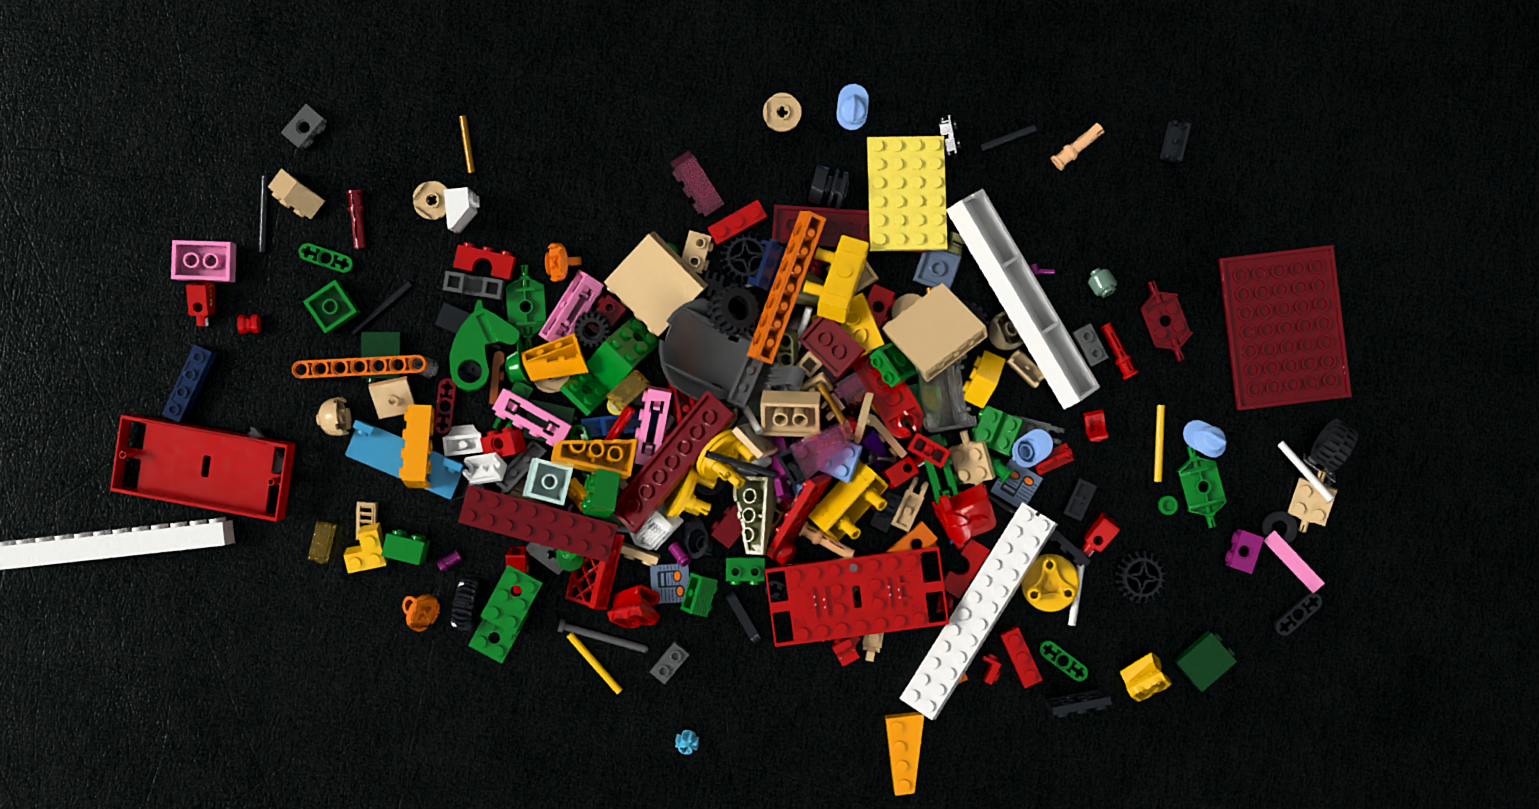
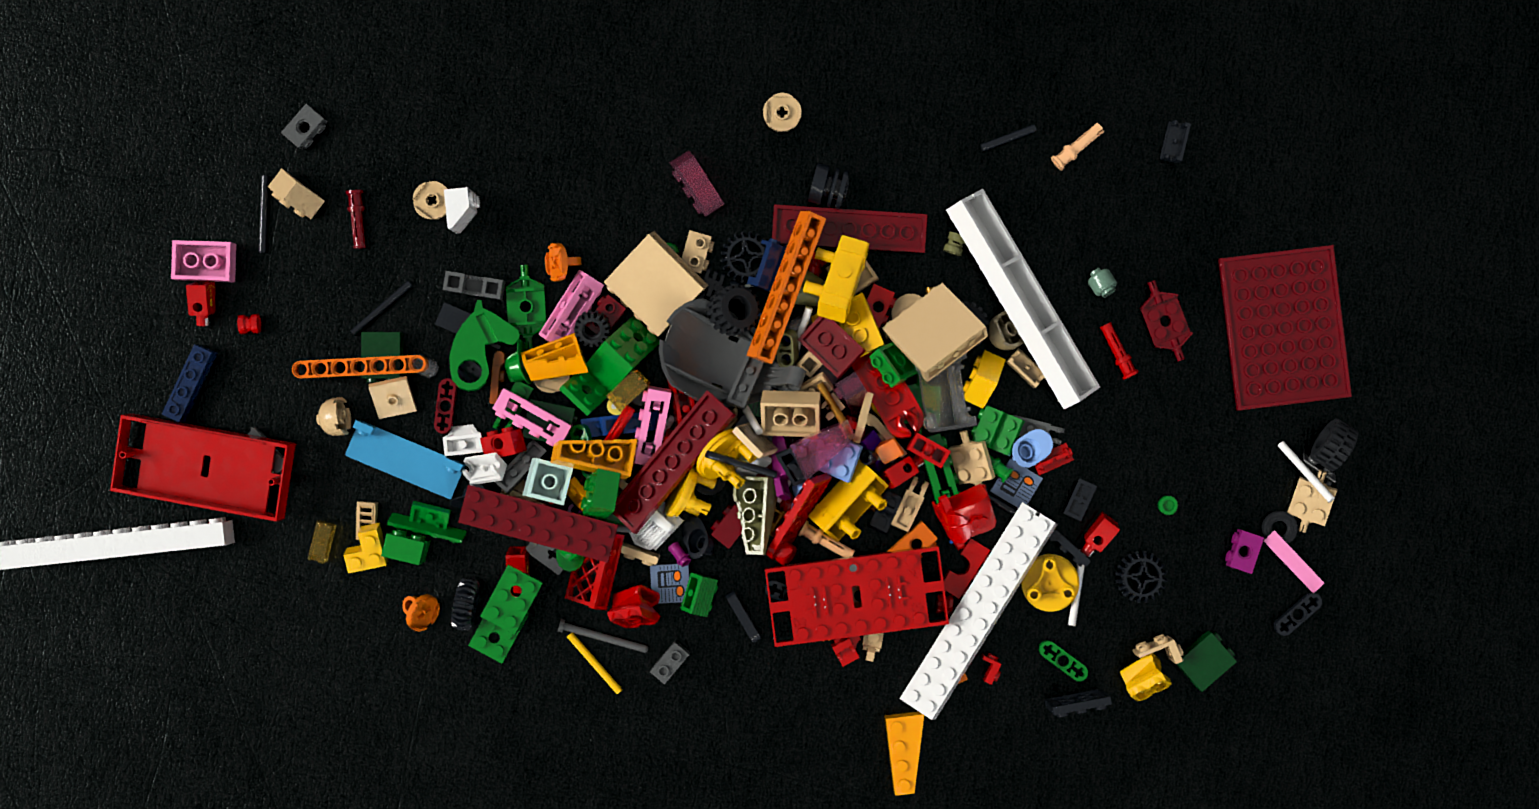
green beam [299,243,354,273] -> none
green brick [303,280,361,334] -> none
light orange wedge [399,404,435,489] -> none
magenta pin [436,549,462,571] -> none
red arch [453,242,517,281] -> none
pearl gold bar [459,115,475,174] -> none
medium azure gear [675,730,699,754] -> none
red arch [707,200,767,246] -> none
green brick [726,557,765,585] -> none
light blue piece [837,84,869,130] -> none
light yellow plate [867,136,947,251] -> none
sand blue tile [913,250,962,290] -> none
hinge [939,115,964,156] -> none
red brick [998,625,1042,688] -> none
magenta hand [1029,264,1055,275] -> none
dark grey brick [1070,323,1109,367] -> none
red bracket [1083,409,1109,442] -> none
yellow bar [1154,405,1165,482] -> none
green plate [1177,446,1226,528] -> none
light blue piece [1183,420,1226,457] -> none
none -> green bracket [387,501,466,543]
none -> orange slope [875,437,904,464]
none -> tan bracket [1133,634,1184,664]

